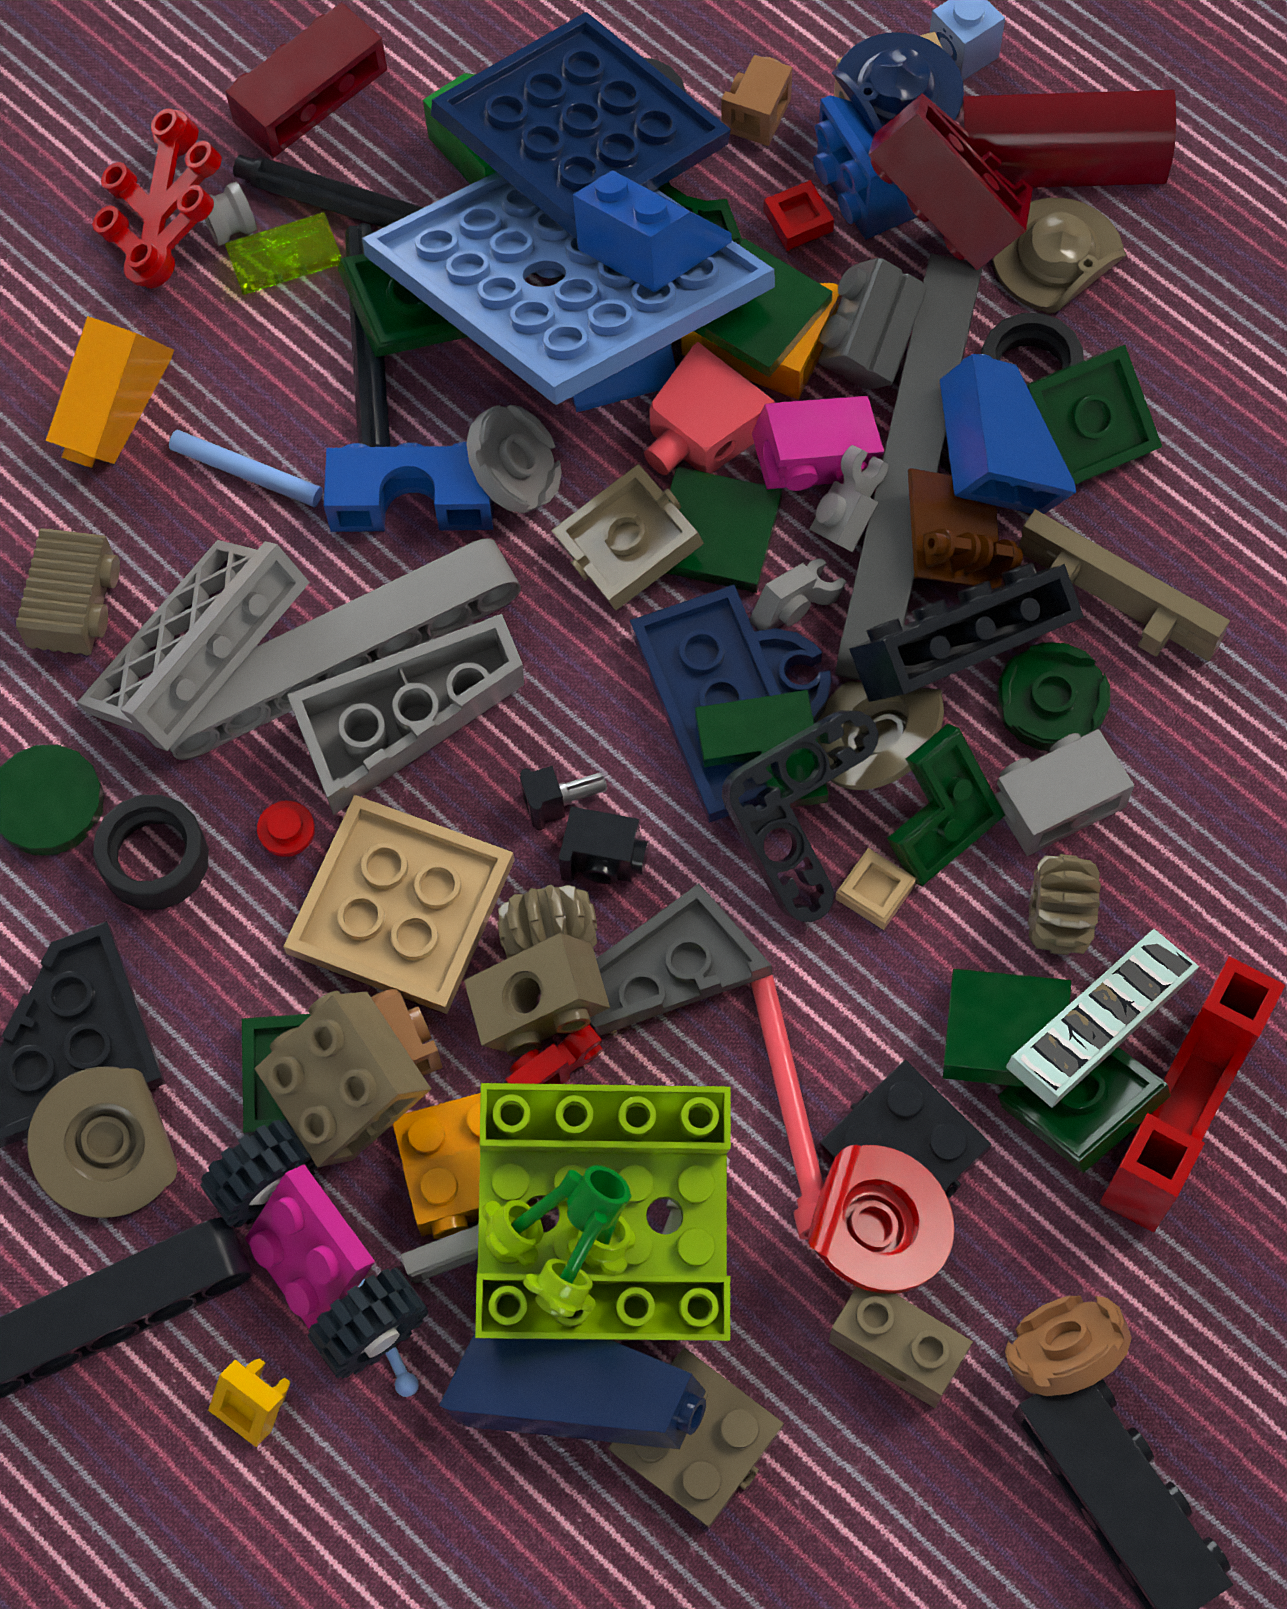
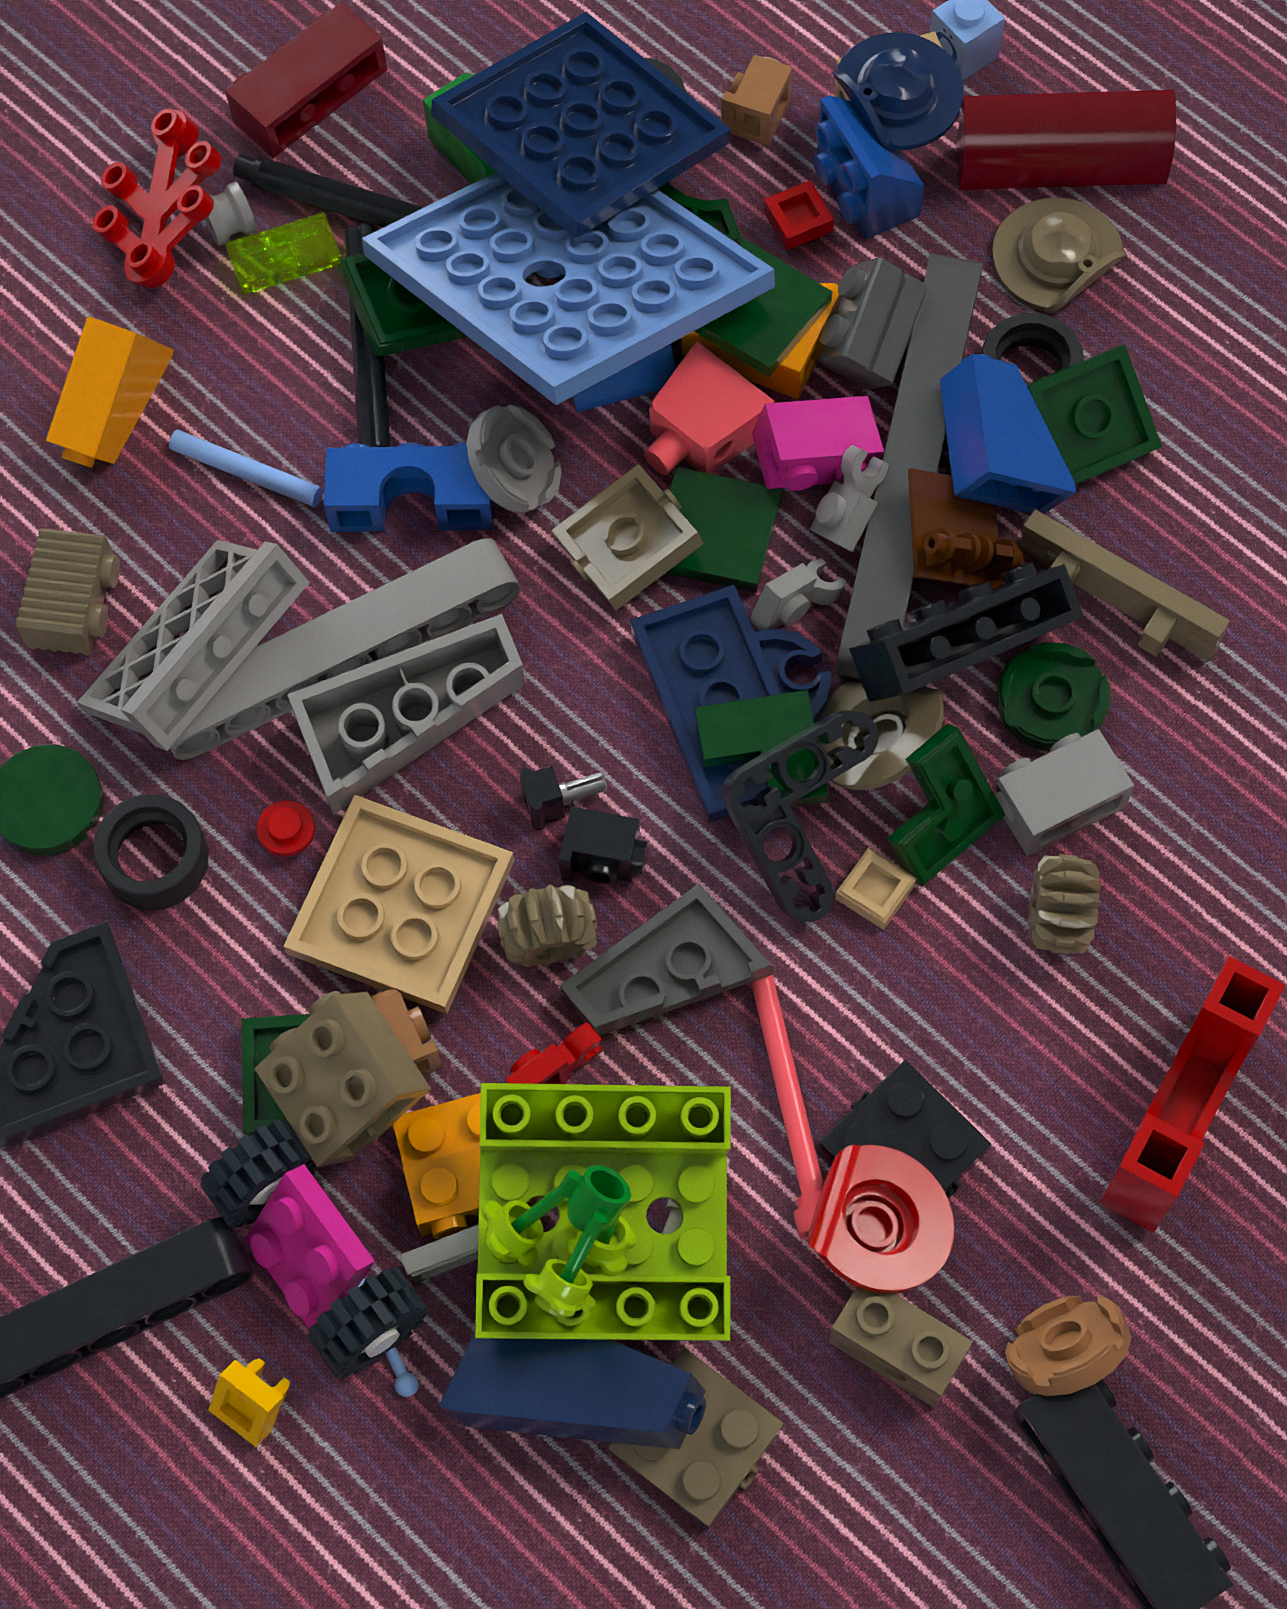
dark tan hat [27,1067,177,1218] -> none
dark tan brick [464,933,610,1057] -> none
blue slope [573,170,732,292] -> none
dark red wedge [868,93,1033,270] -> none
dark green tile [942,968,1071,1087] -> none
dark green tile [998,1047,1171,1173] -> none
tile [1006,929,1199,1108] -> none

